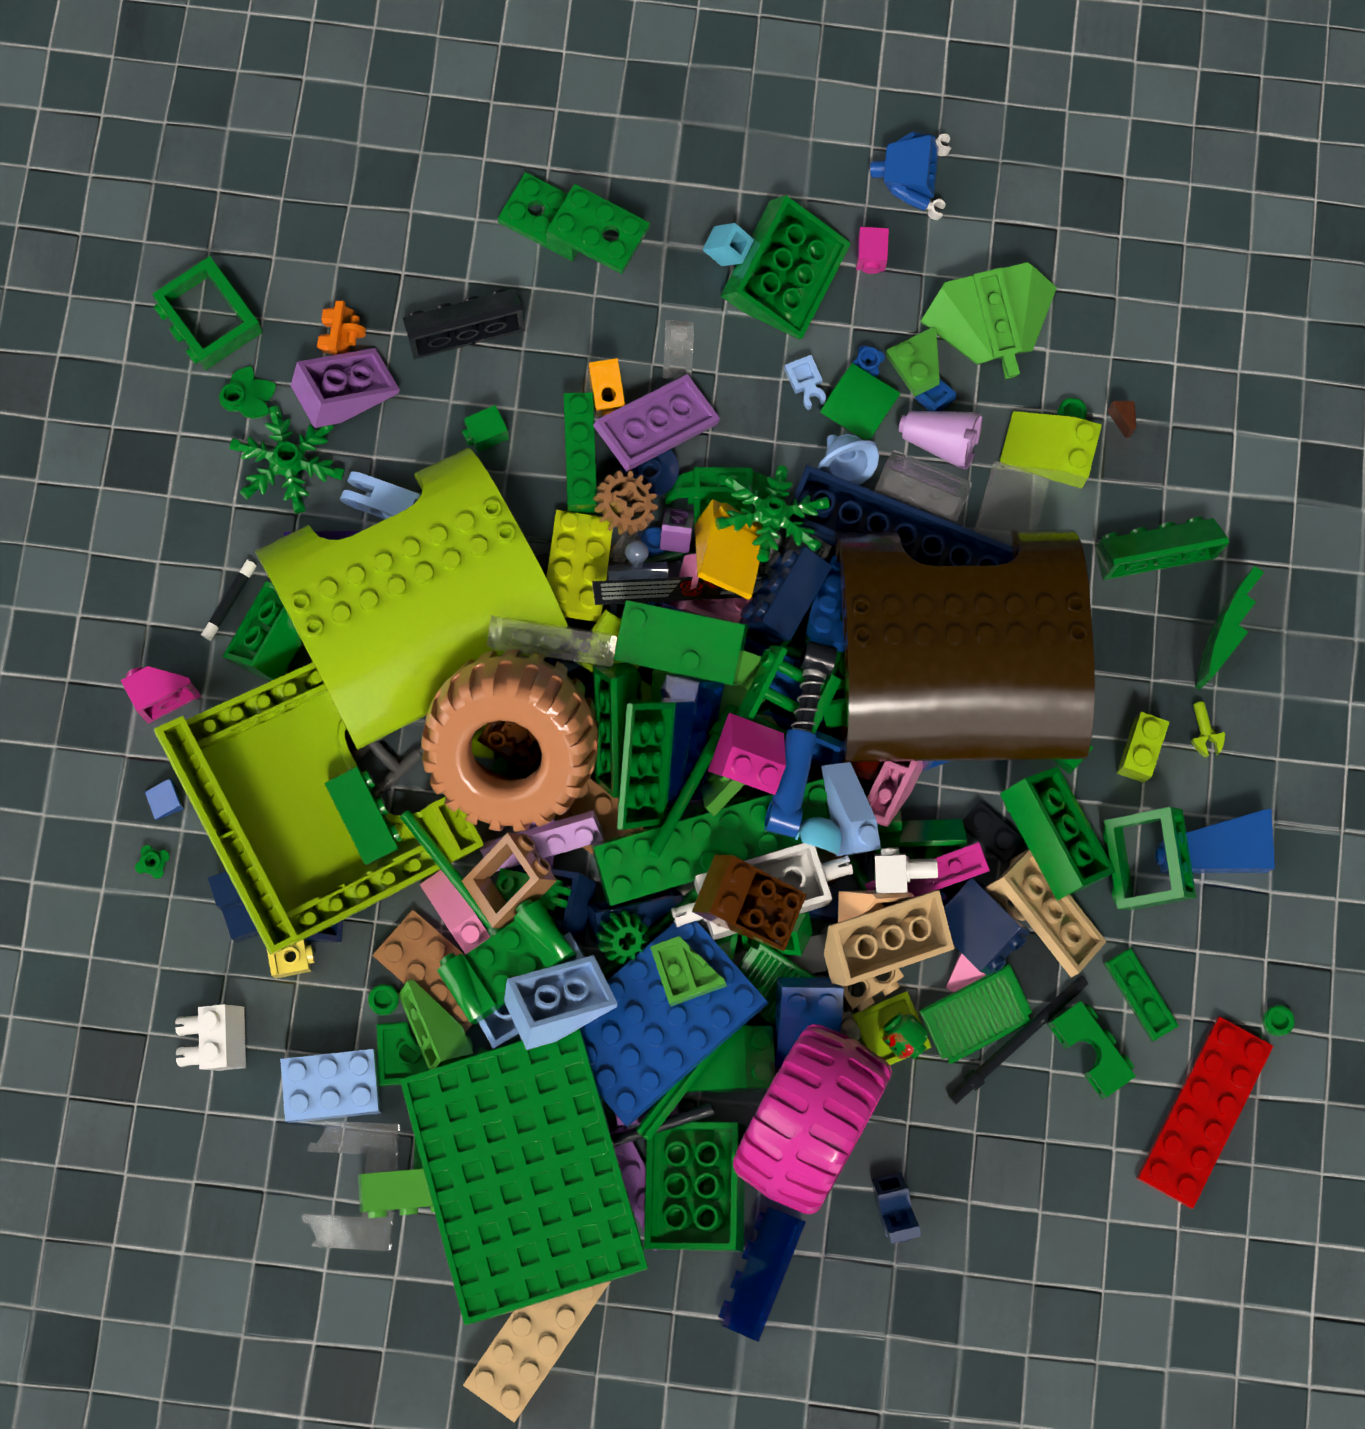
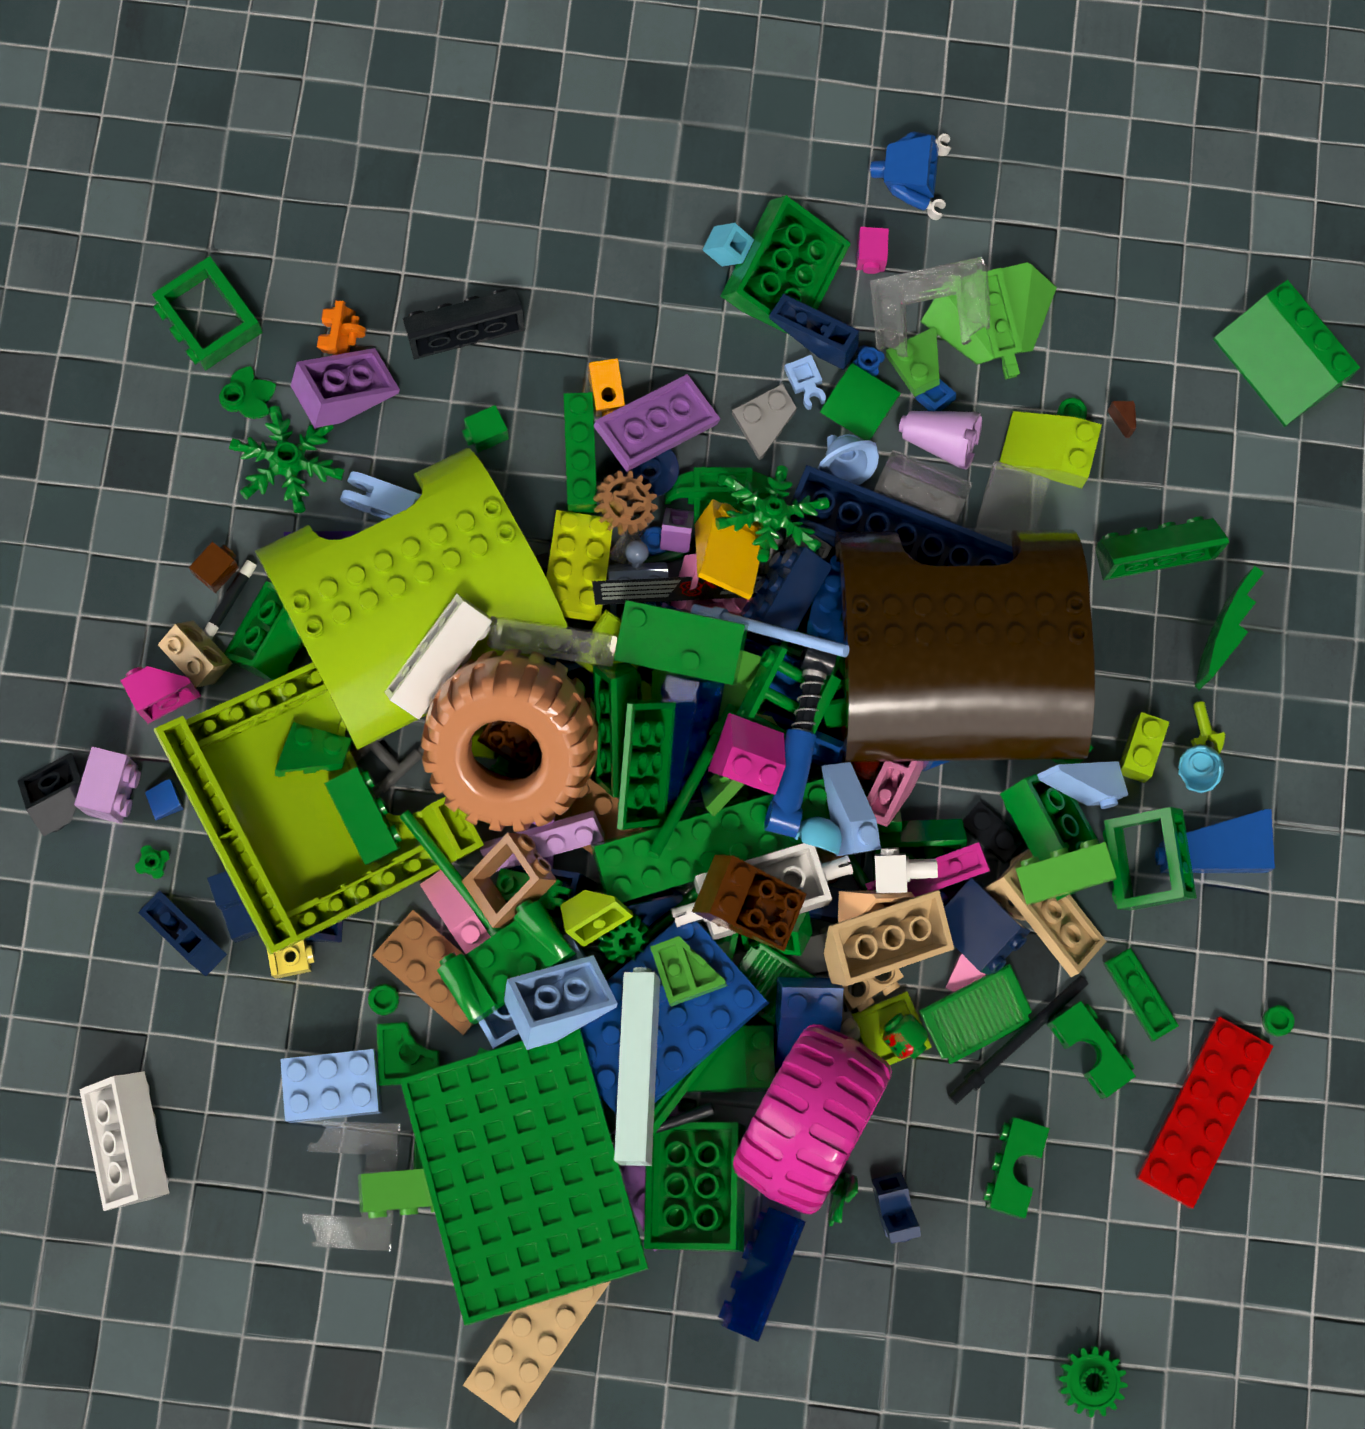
white brick [175,1004,246,1071] -> none
bright green slope [399,979,473,1070] -> none
green bracket [498,172,650,274] -> none
clear slope [663,320,694,379] -> none
none -> black slope [17,753,82,836]
none -> lavender brick [74,747,141,824]
none -> white slope [79,1071,169,1211]
none -> dark blue slope [138,890,227,976]
none -> tan brick [158,621,232,687]
none -> reddish brown brick [189,541,239,594]
none -> green wing [275,722,352,777]
none -> white brick [384,594,492,719]
none -> lime slope [560,890,633,947]
none -> light aqua brick [614,967,660,1166]
none -> light blue bar [691,604,850,657]
none -> light grey wing [732,384,797,460]
none -> dark blue slope [769,294,859,370]
none -> green plate [828,1172,858,1227]
none -> clear wedge [870,257,990,357]
none -> green arch [983,1117,1050,1219]
none -> bright green brick [1016,839,1117,906]
none -> light blue slope [1037,761,1128,809]
none -> green gear [1057,1346,1128,1418]
none -> medium azure hair [1178,744,1224,793]
none -> slope [1213,280,1360,427]

